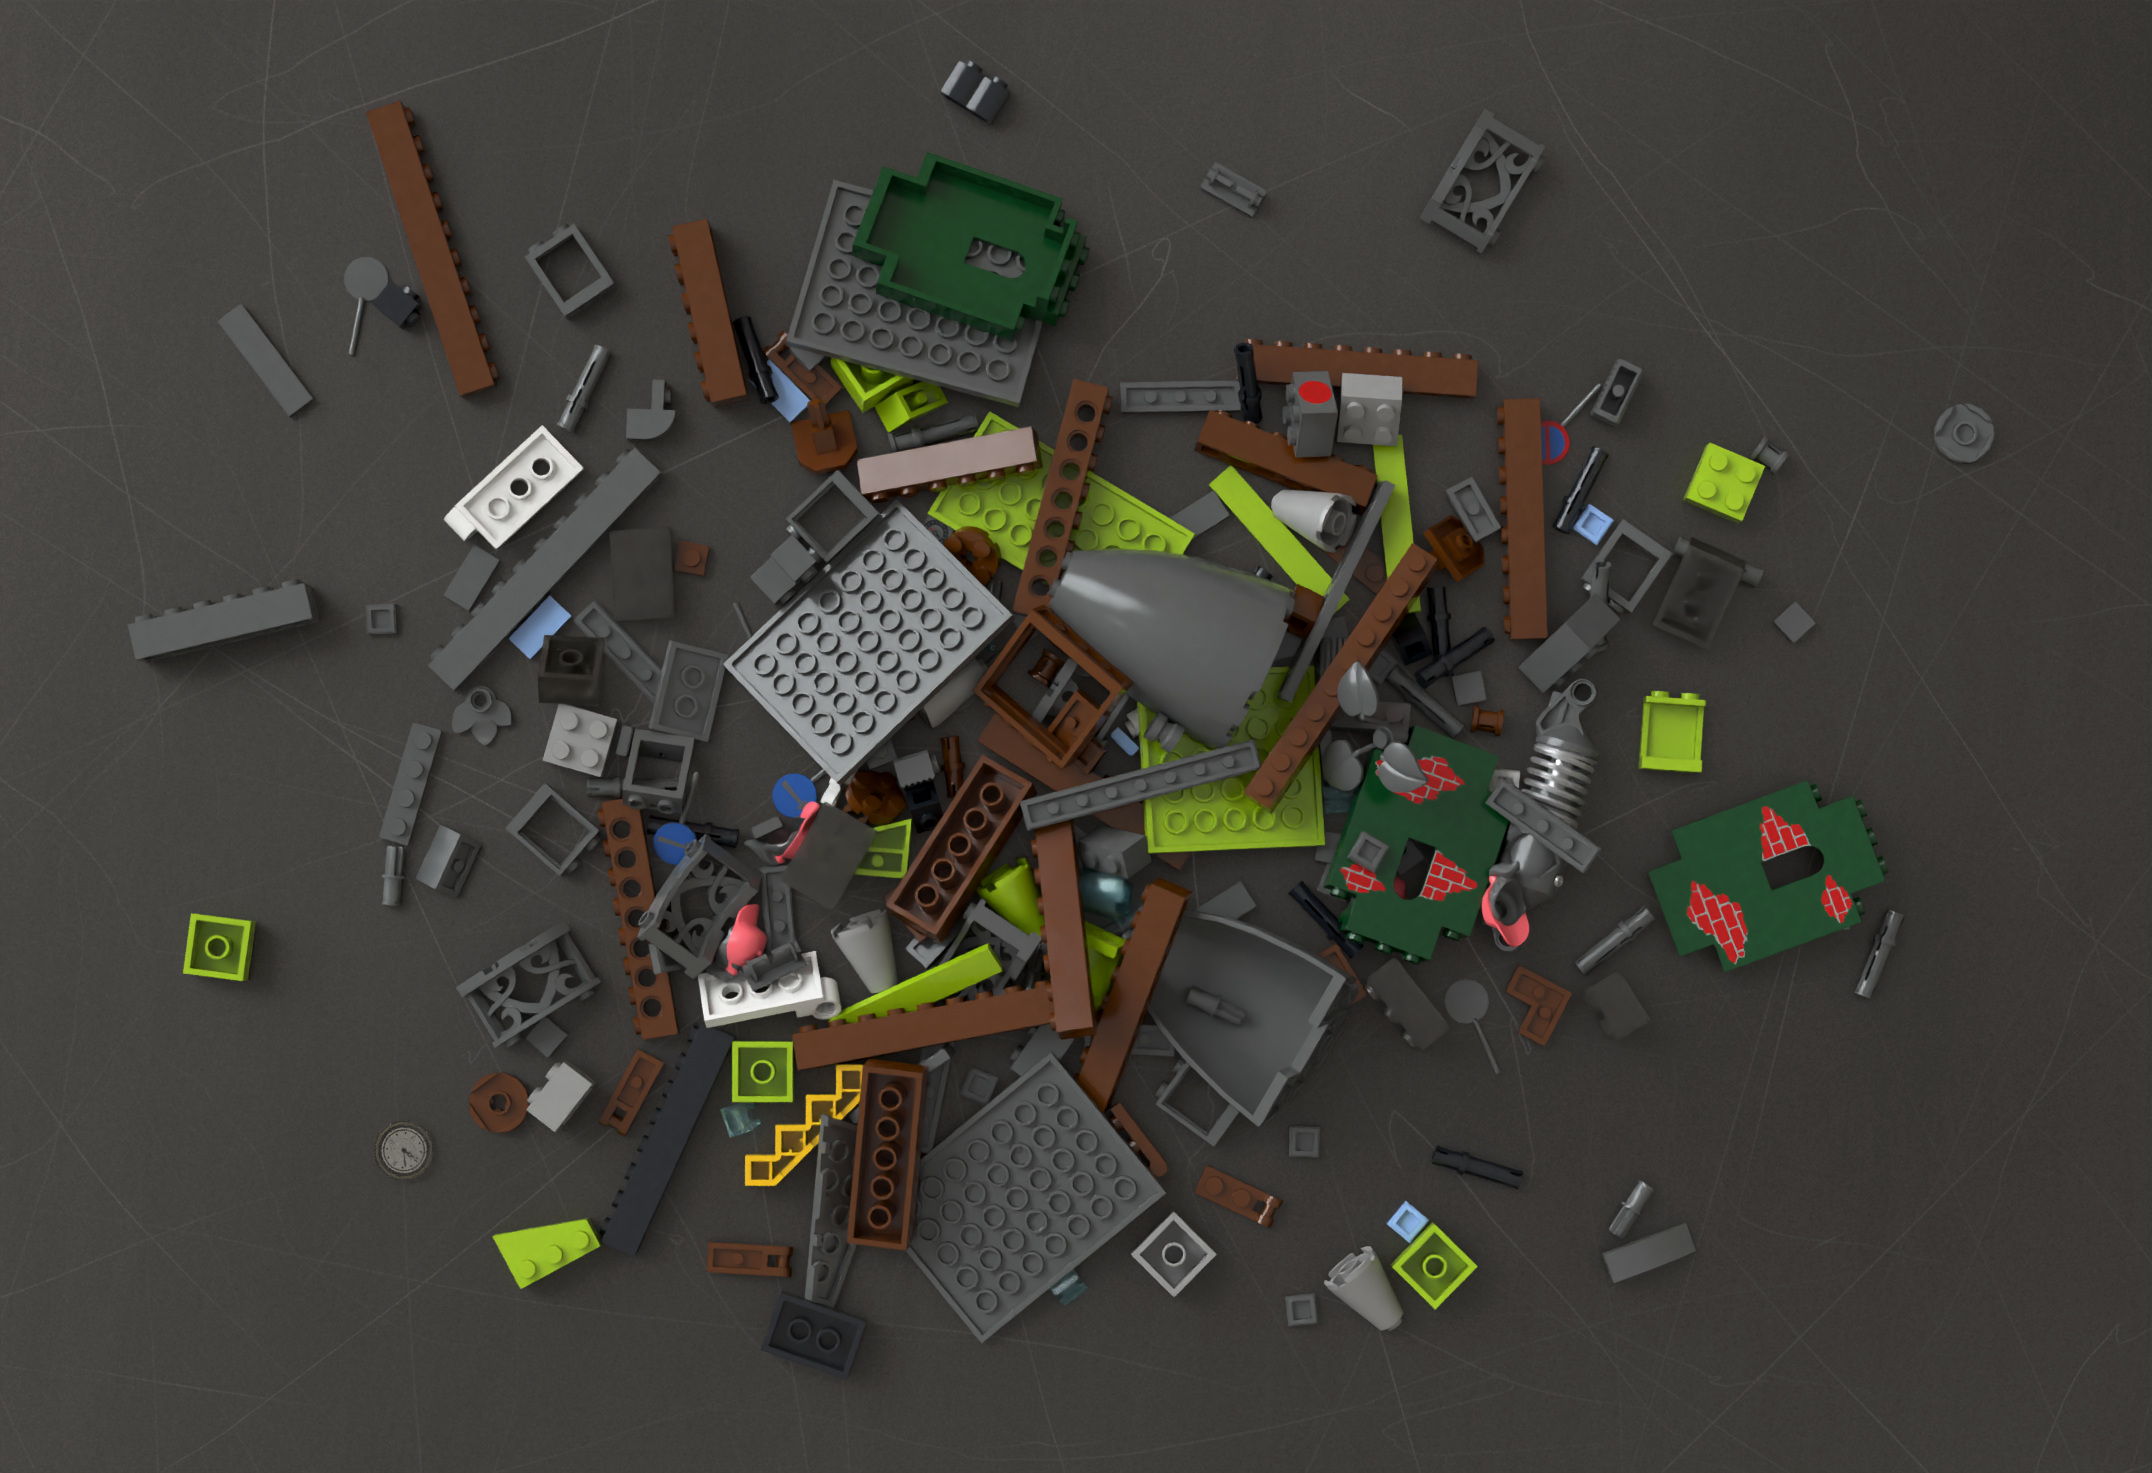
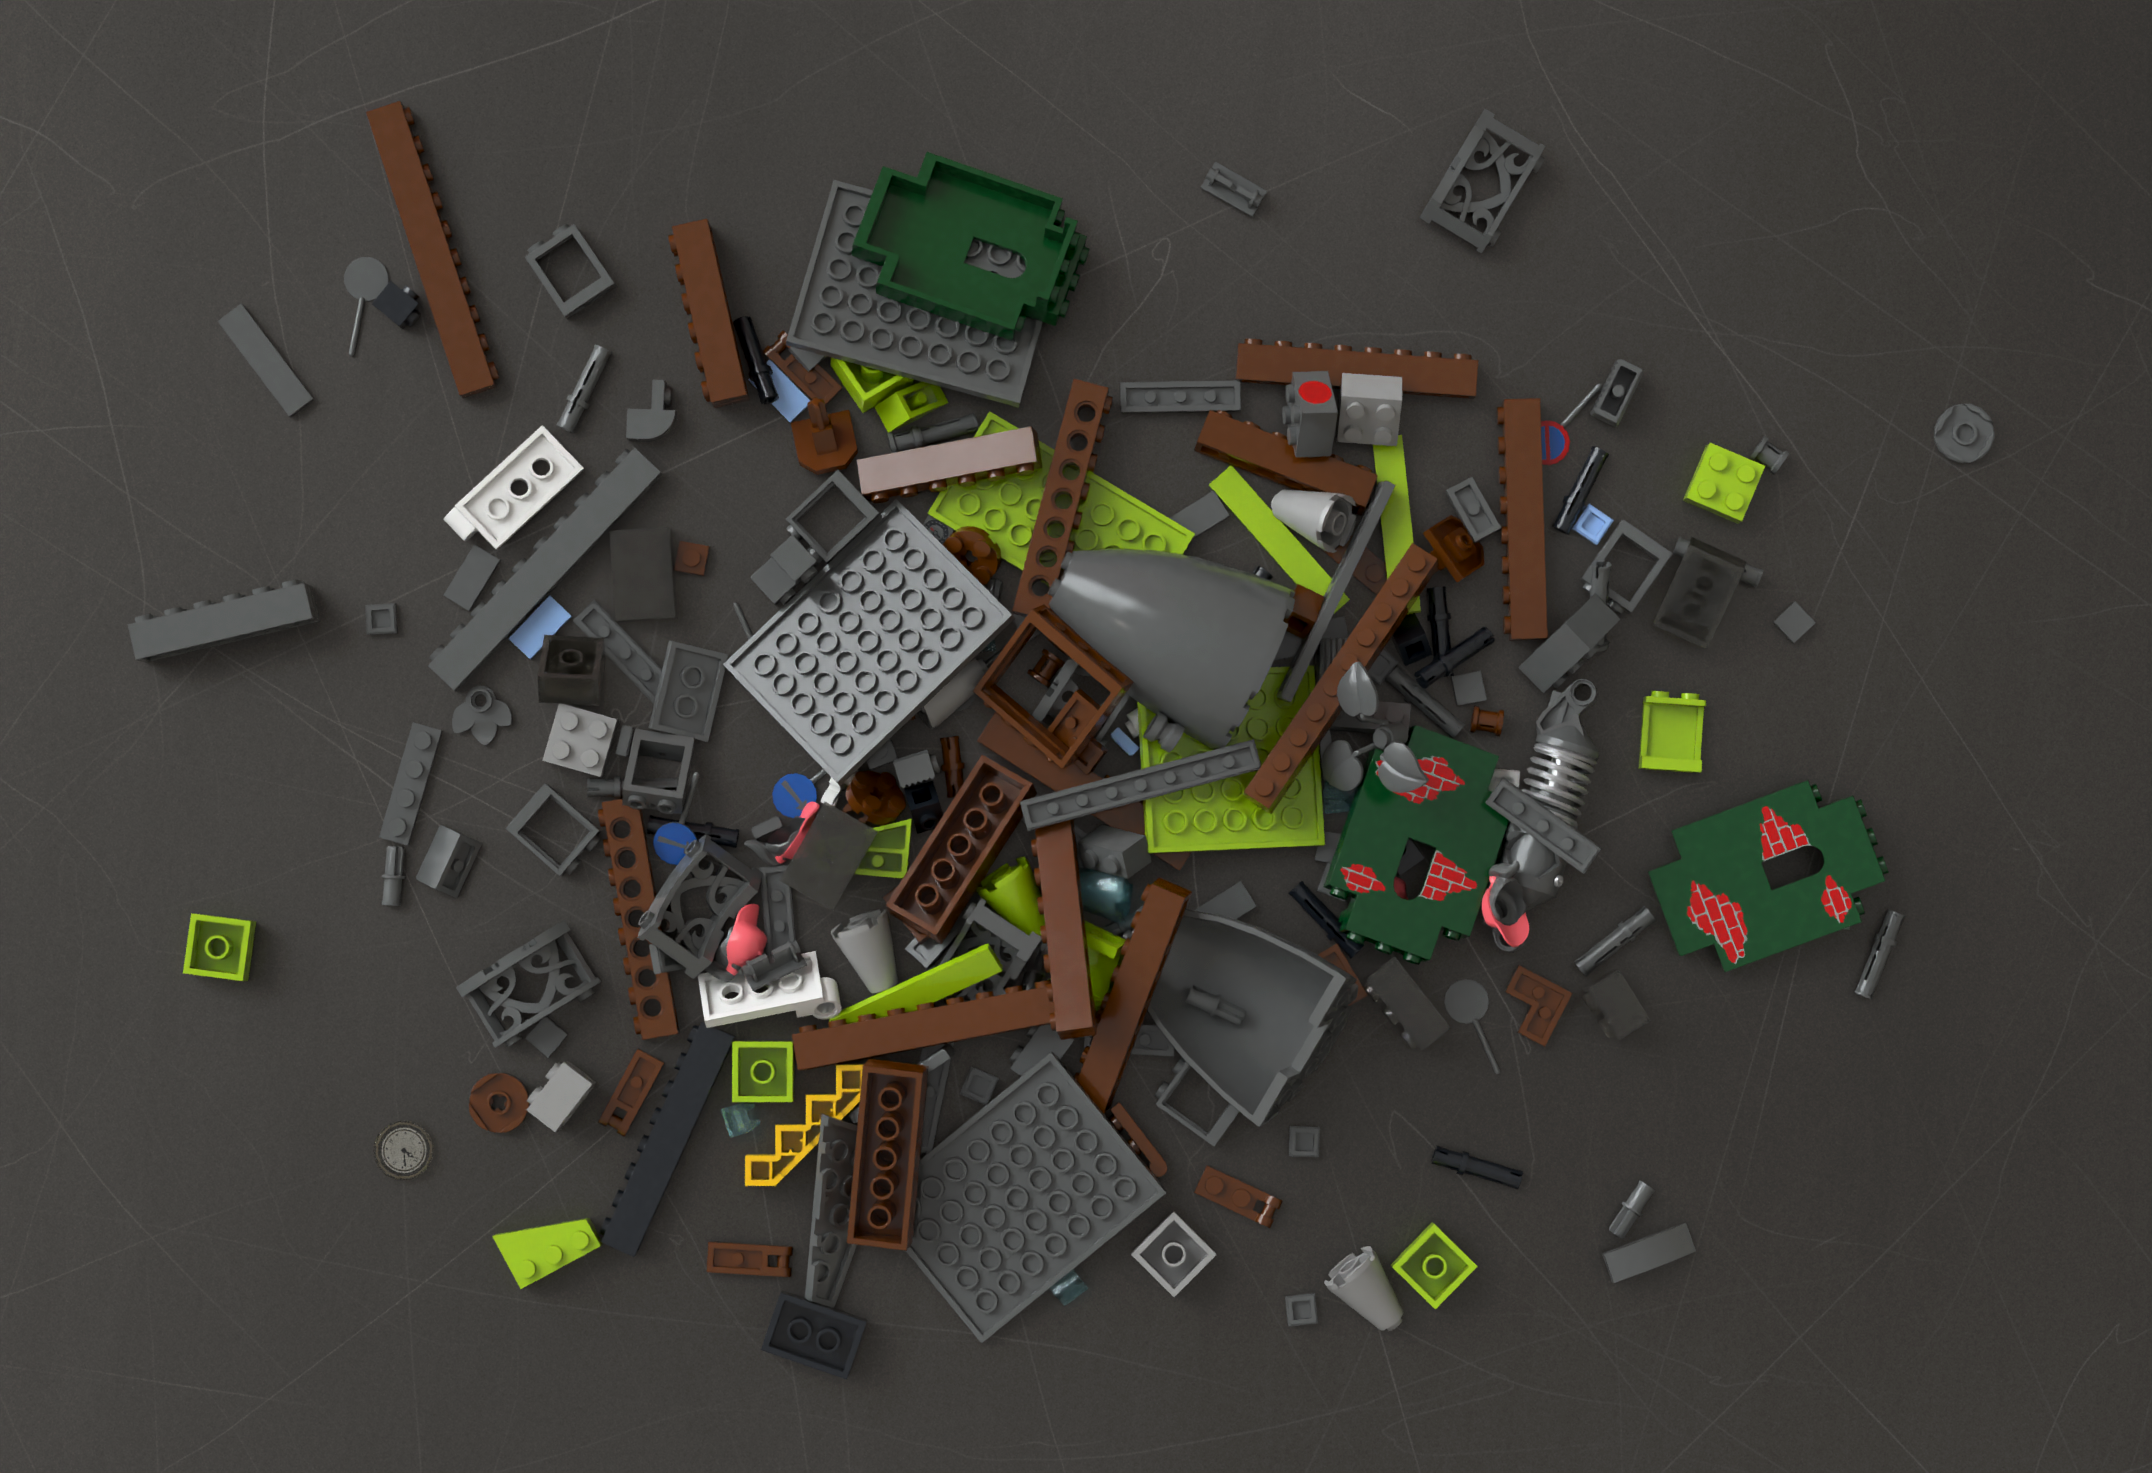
black brick [940,60,1010,125] -> none
black pin [1234,342,1263,424] -> none
dark grey tile [1347,831,1389,873] -> none
light blue tile [1386,1200,1429,1243] -> none

